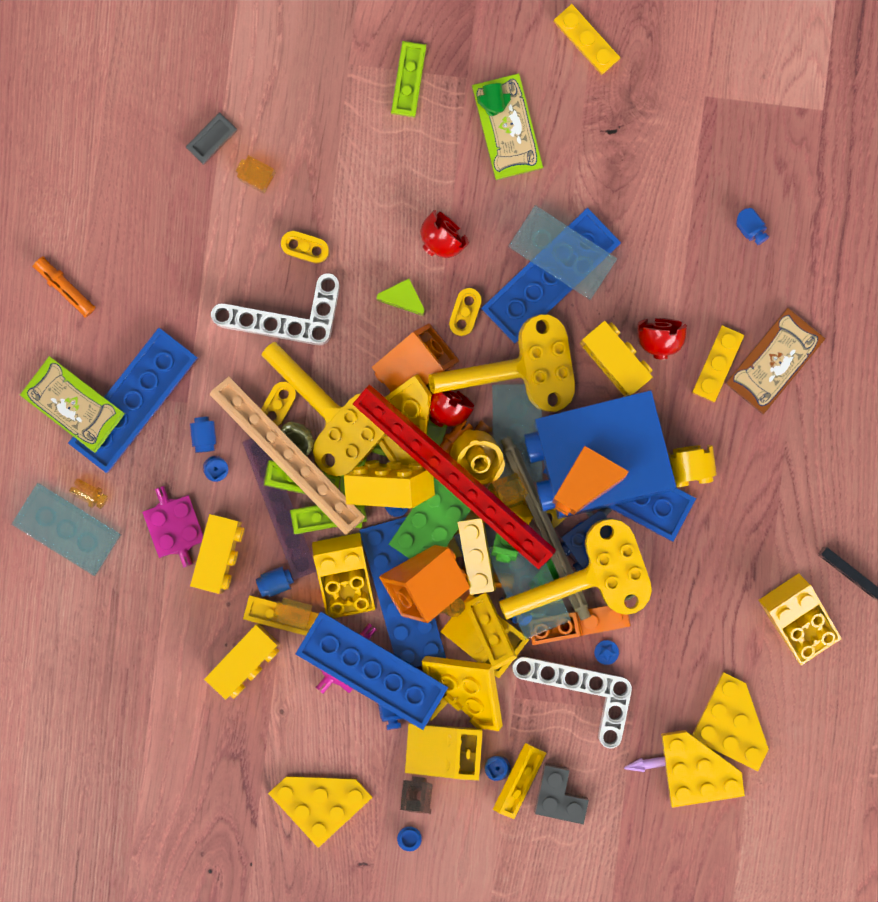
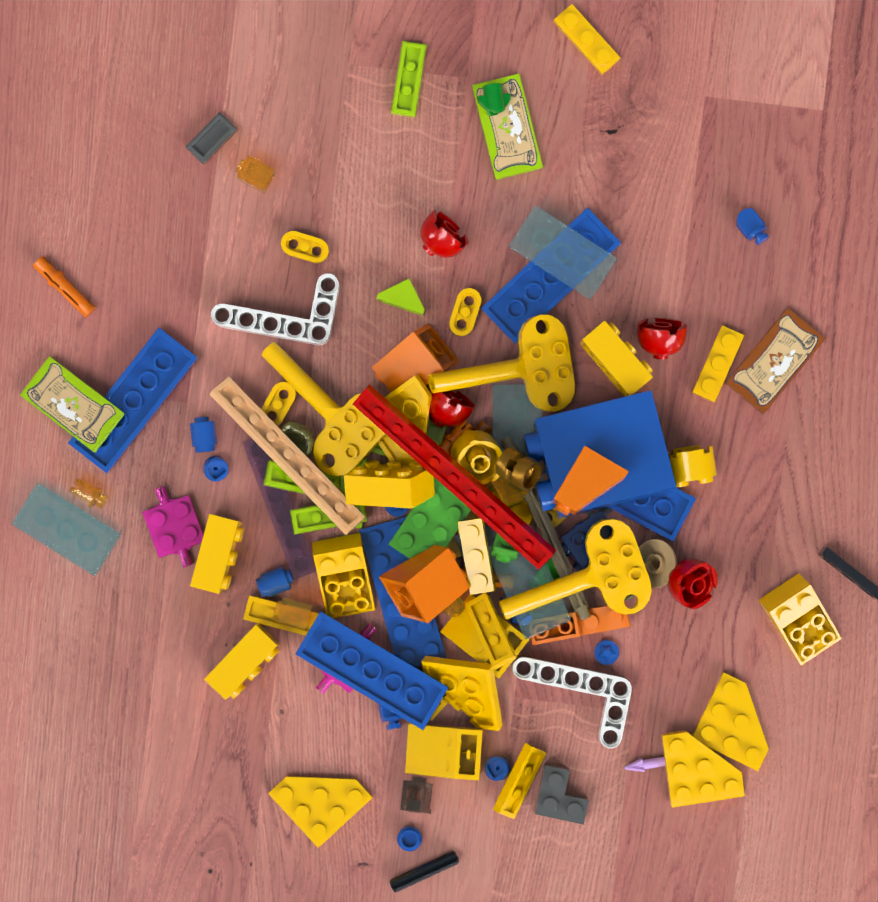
none -> black axle [390,851,459,892]
none -> pearl gold wheel [495,447,543,491]
none -> tan dish [639,539,677,589]
none -> red cylinder [668,558,718,609]

